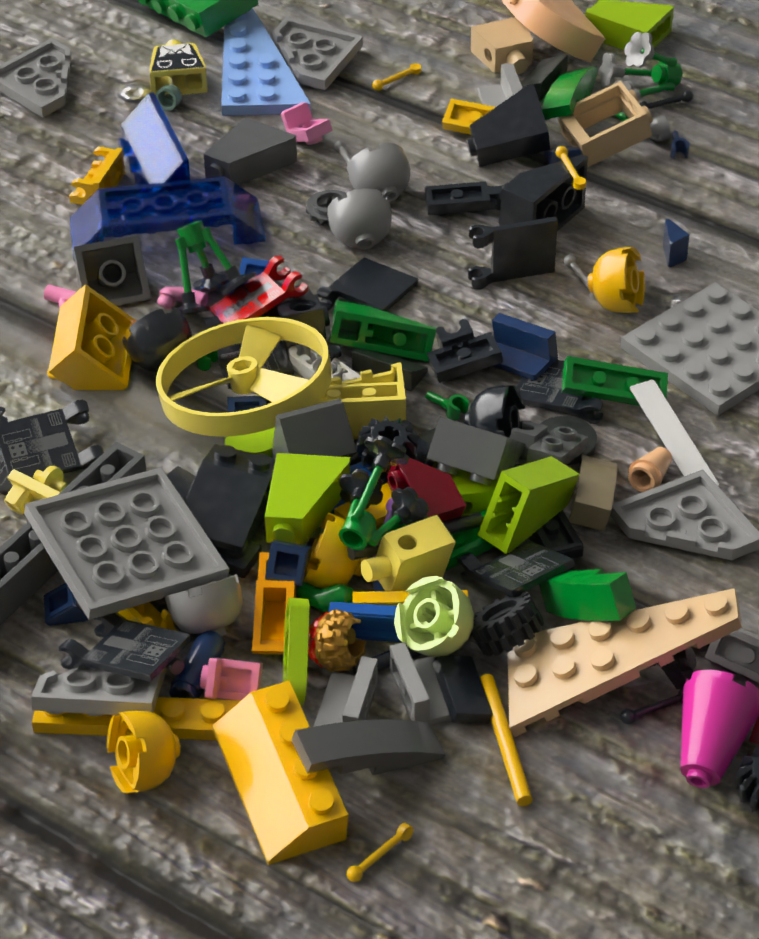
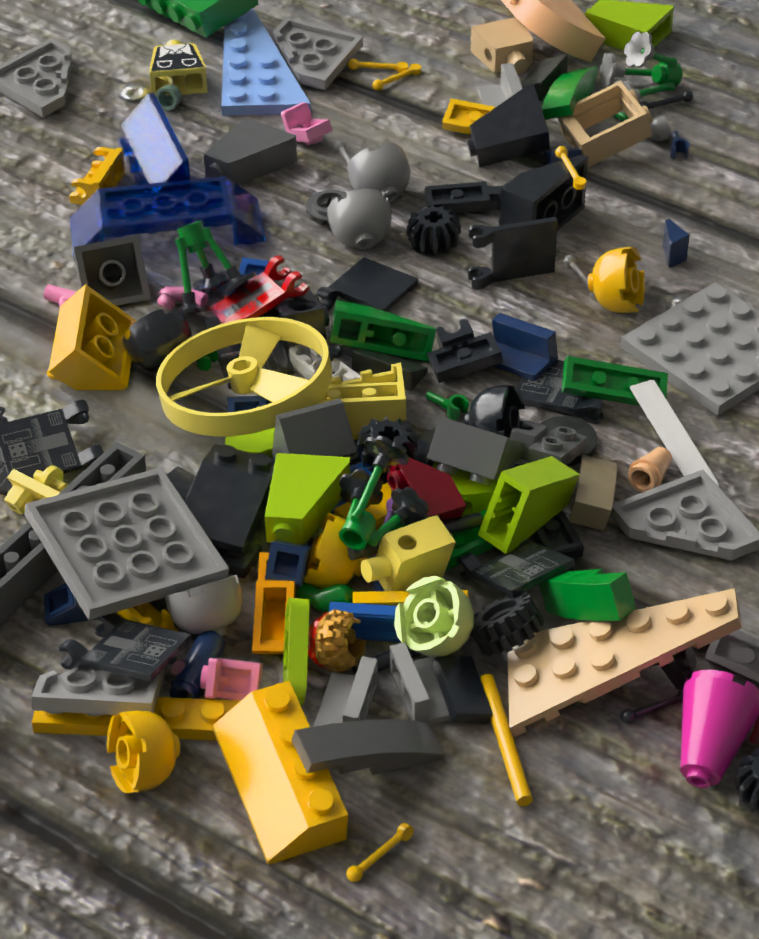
none -> yellow hinge [348,59,408,72]
none -> black gear [407,204,461,255]

